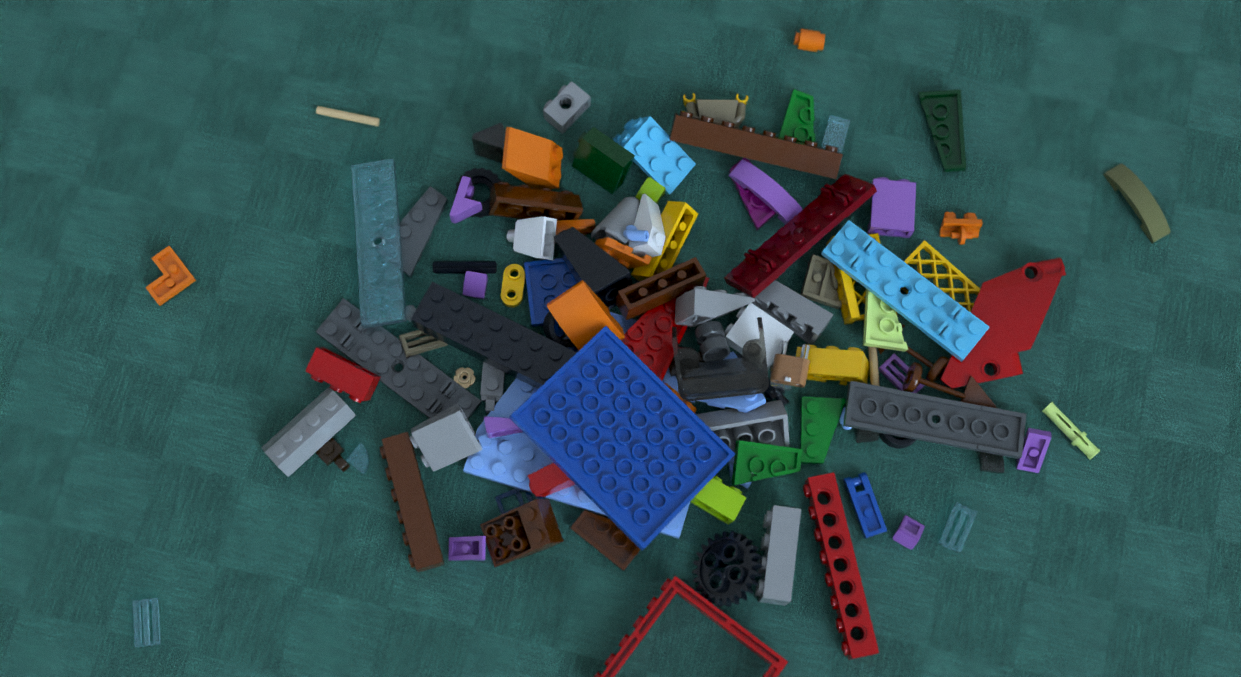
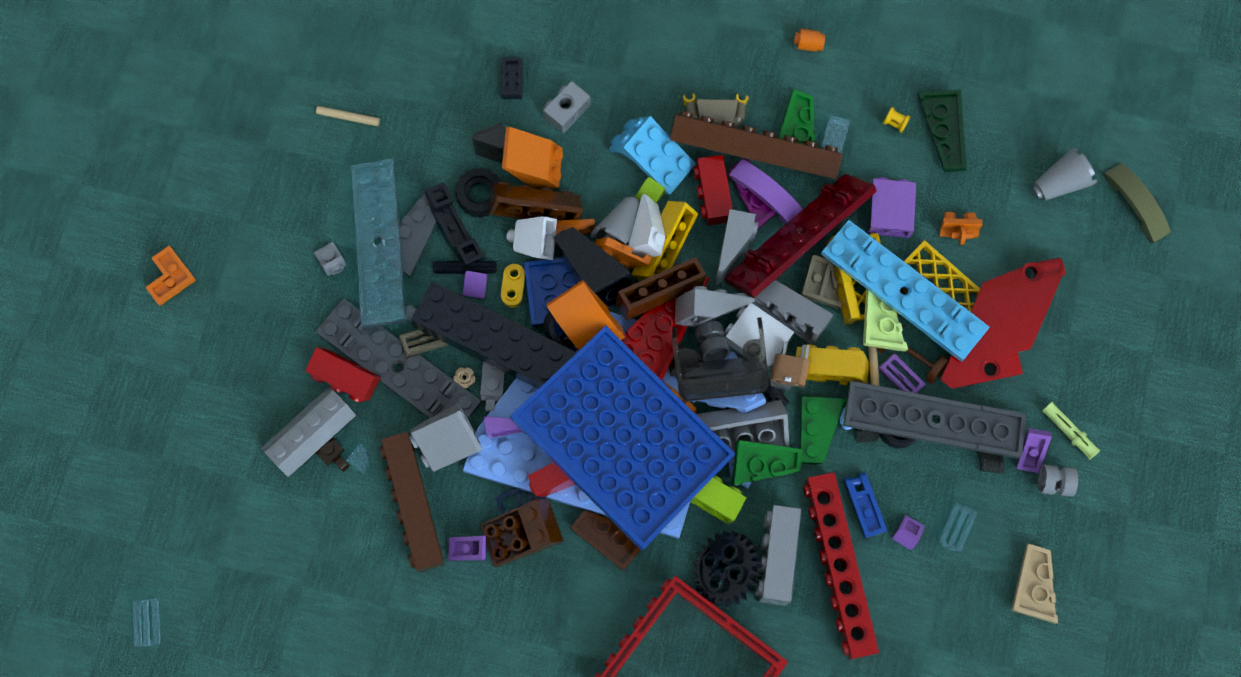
medium lavender slope [449,176,482,224] -> none
dark green brick [572,127,635,195] -> none
light blue arm [623,225,649,242] -> none
reddish brown piece [903,362,997,408] -> none
none -> light grey bracket [314,242,347,276]
none -> black slope [425,182,485,266]
none -> black plate [501,57,523,99]
none -> red brick [693,155,733,226]
none -> light grey slope [715,209,758,285]
none -> yellow bush [883,107,911,133]
none -> tan wing [1011,544,1058,624]
none -> light grey cone [1032,147,1097,201]
none -> light grey wheel [1038,464,1078,497]

